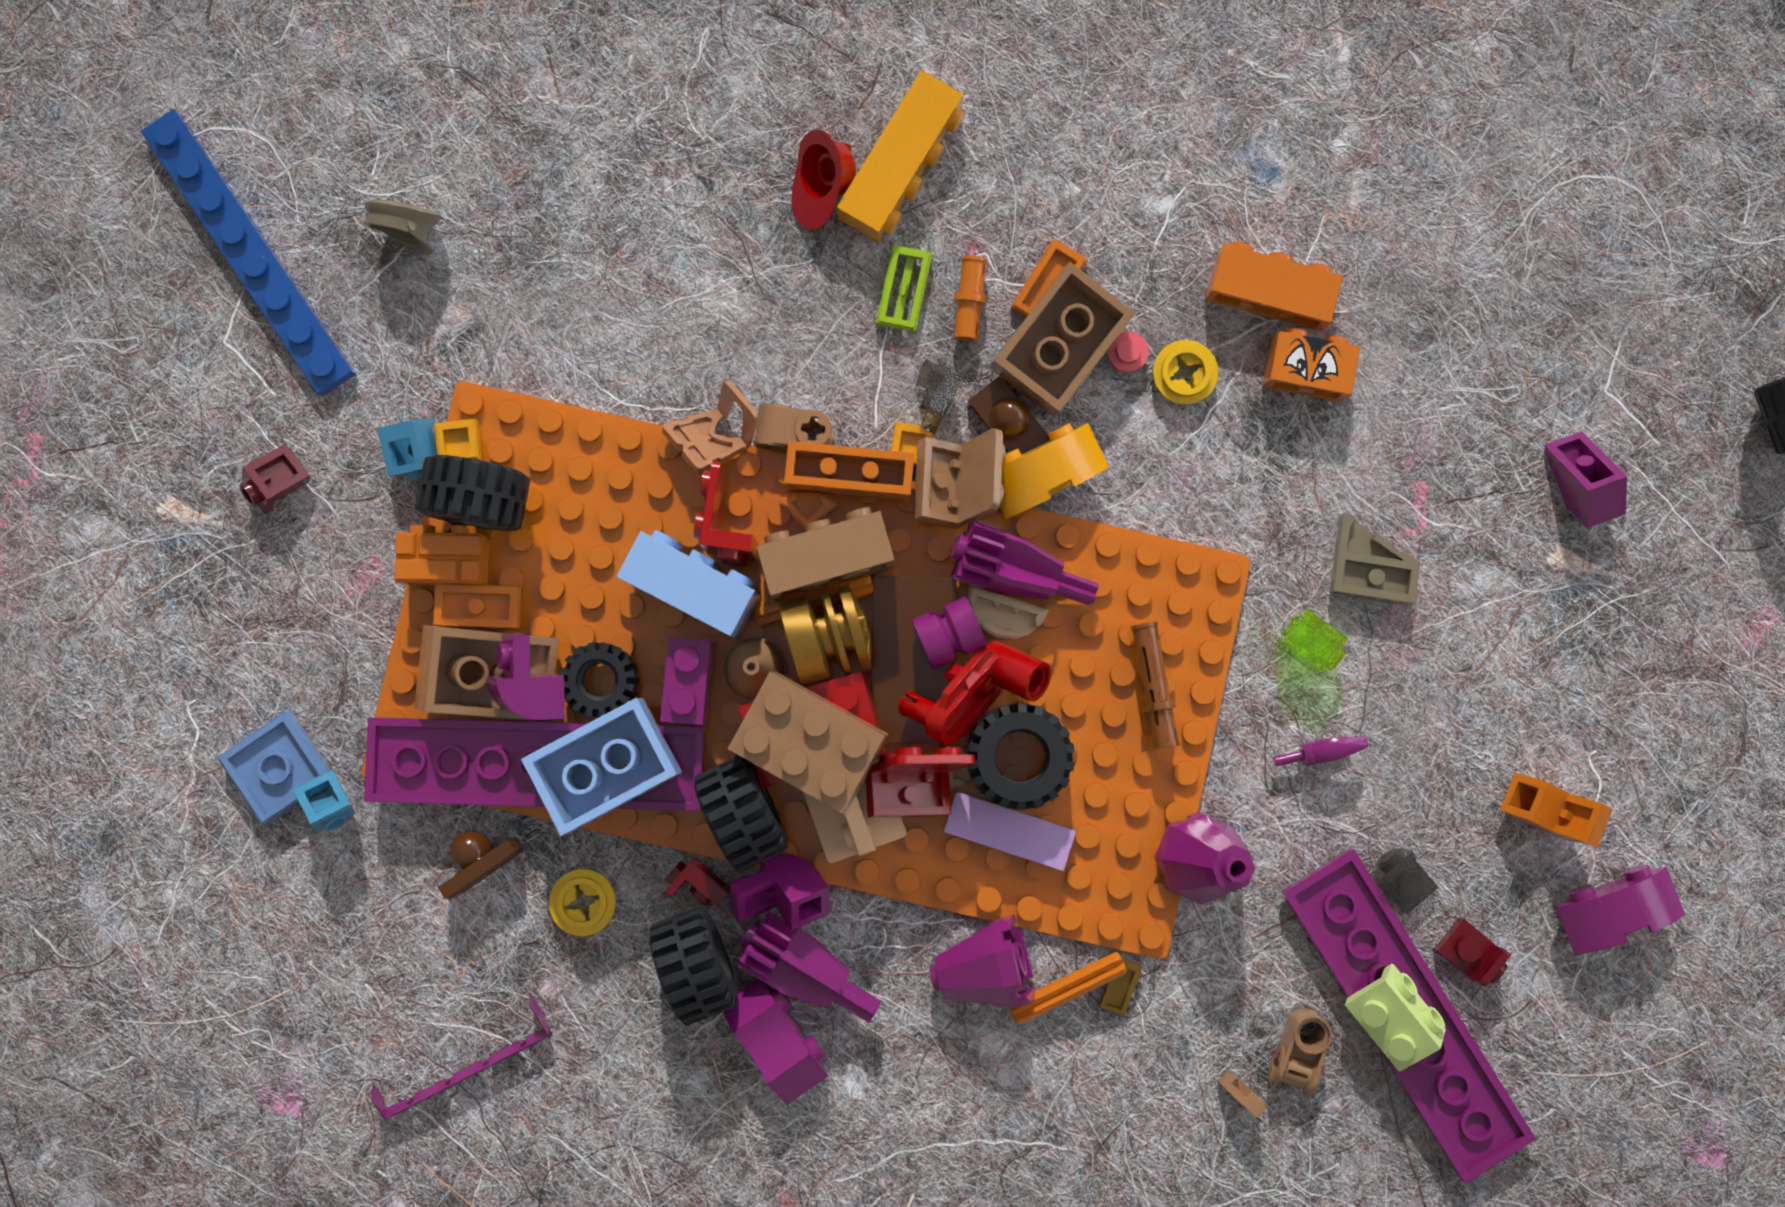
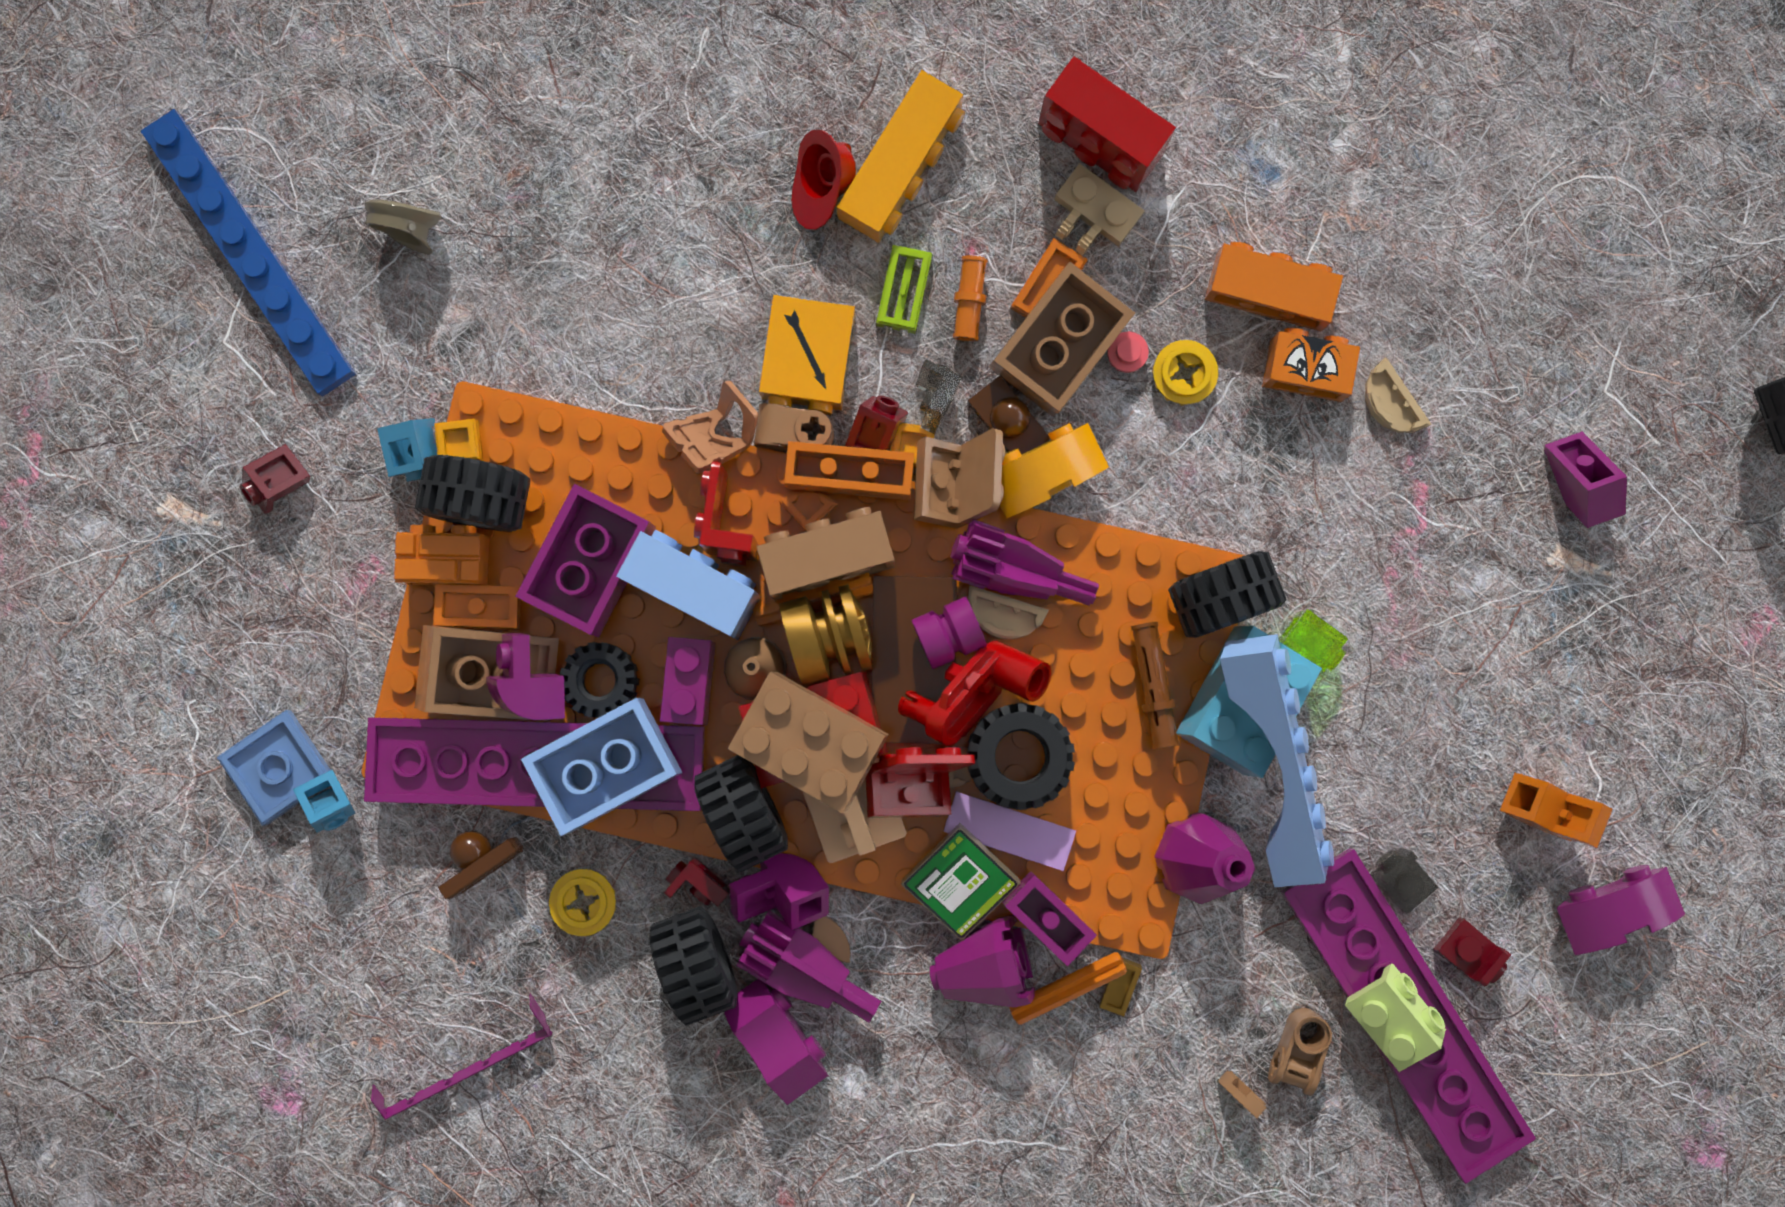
magenta hand [1273,737,1368,767] -> none
dark tan wing [1329,513,1420,605] -> none
none -> magenta brick [515,484,656,637]
none -> light orange brick [759,295,856,415]
none -> medium nougat tile [812,916,851,963]
none -> dark red bracket [845,395,908,451]
none -> tile [901,823,1020,941]
none -> magenta brick [1002,871,1097,967]
none -> red brick [1038,56,1176,192]
none -> tan hinge [1054,163,1145,255]
none -> black tyre [1168,551,1287,638]
none -> medium azure brick [1177,626,1322,778]
none -> light blue arch [1220,634,1334,887]
none -> tan tile [1365,357,1432,433]

